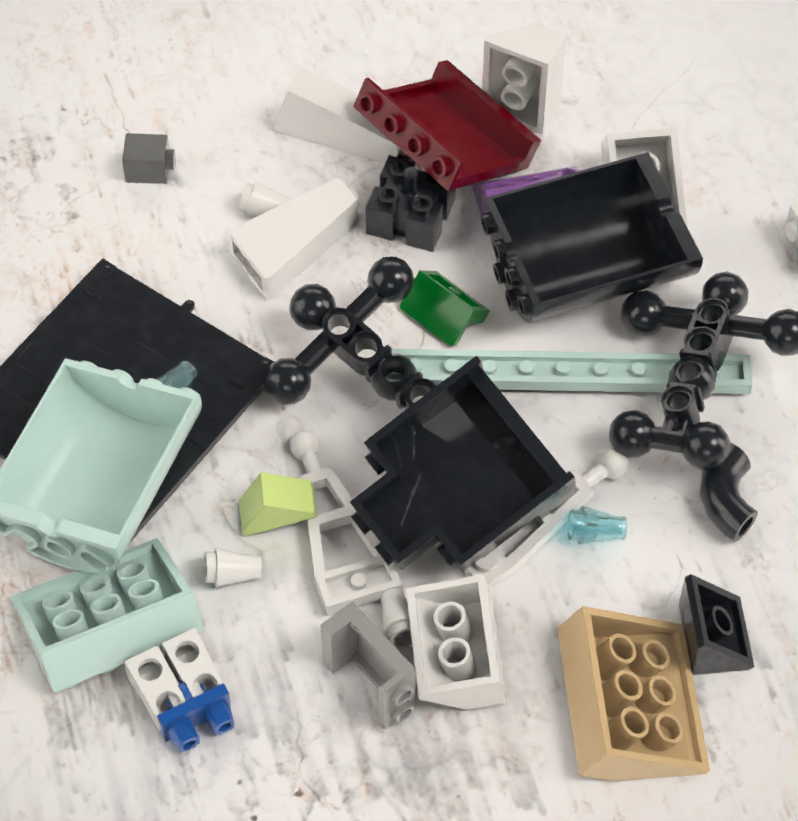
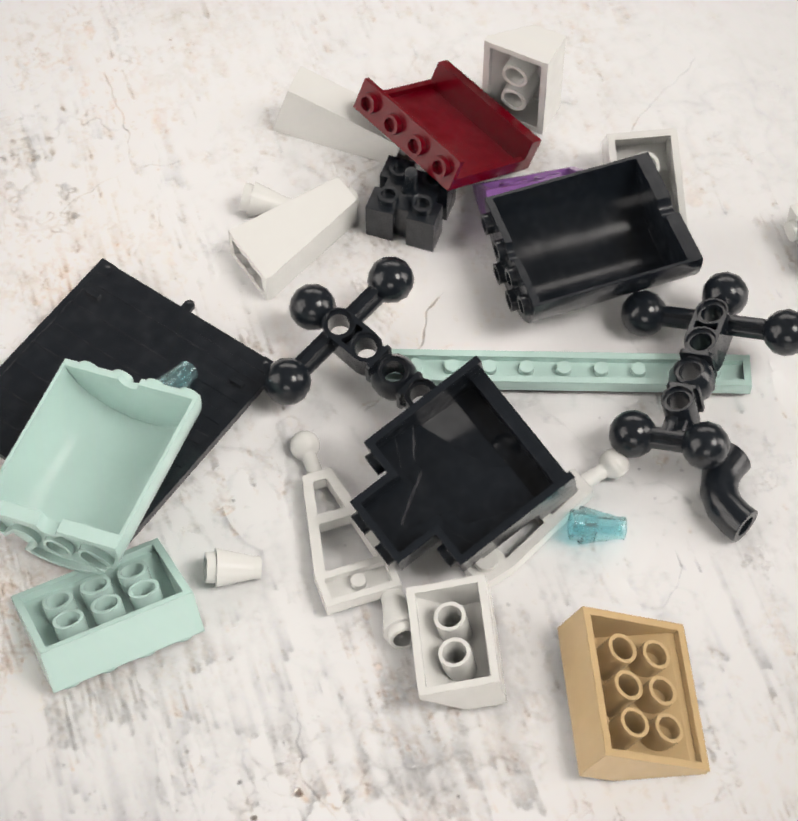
dark grey brick [122,133,176,184] -> none
hips [124,628,234,753] -> none
yellowish green slope [239,472,317,537] -> none
light grey panel [320,601,416,729] -> none
green panel [400,270,490,346] -> none
black slope [679,574,755,675] -> none

